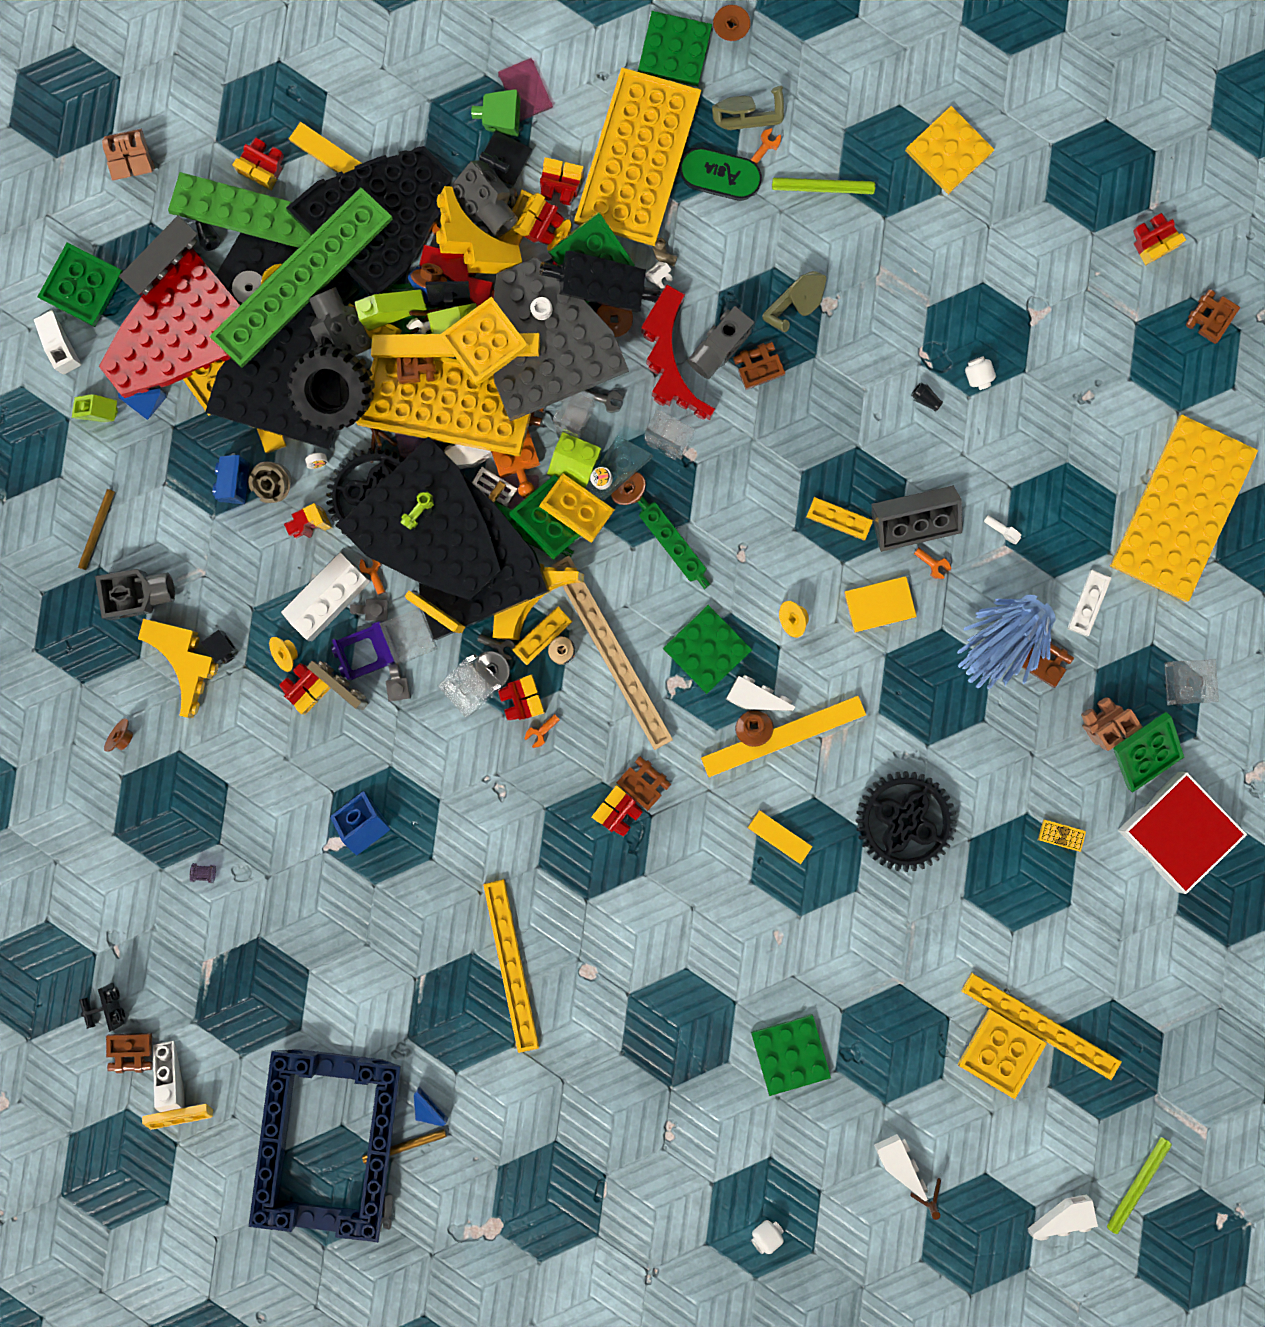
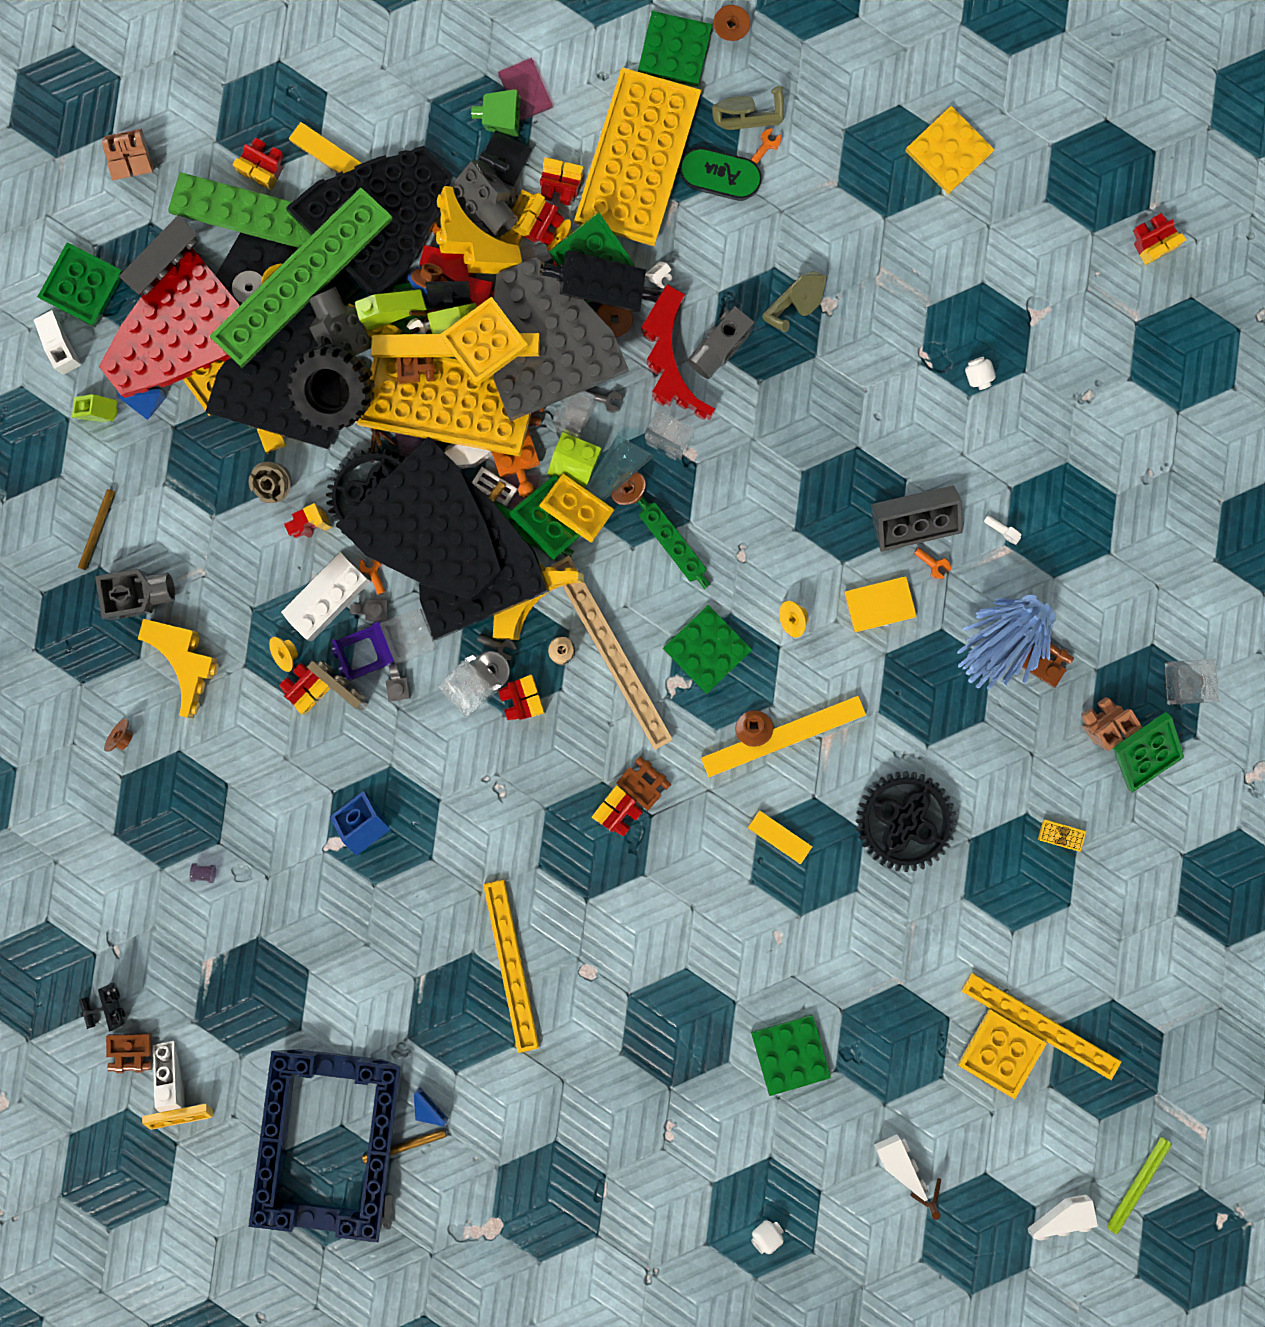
black cone [195,221,220,251] -> none
black brick [201,630,238,664] -> none
blue slope [213,455,250,505] -> none
white tile [305,453,328,469] -> none
lime bar [401,492,434,530] -> none
yellow tile [404,590,466,633] -> none
yellow tile [512,606,573,665] -> none
orange bar [524,714,560,748] -> none
white tile [530,297,553,320] -> none
tile [590,467,613,489] -> none
dark tan arm [652,238,678,267] -> none
white slope [726,675,795,711] -> none
dark orange plate [733,342,785,390] -> none
lime axle [772,178,875,194] -> none
yellow tile [806,497,873,541] -> none
black cone [911,382,943,412] -> none
white tile [1067,570,1111,637] -> none
yellow plate [1110,415,1258,602] -> none
red tile [1118,772,1247,894] -> none
dark orange plate [1186,290,1241,344] -> none

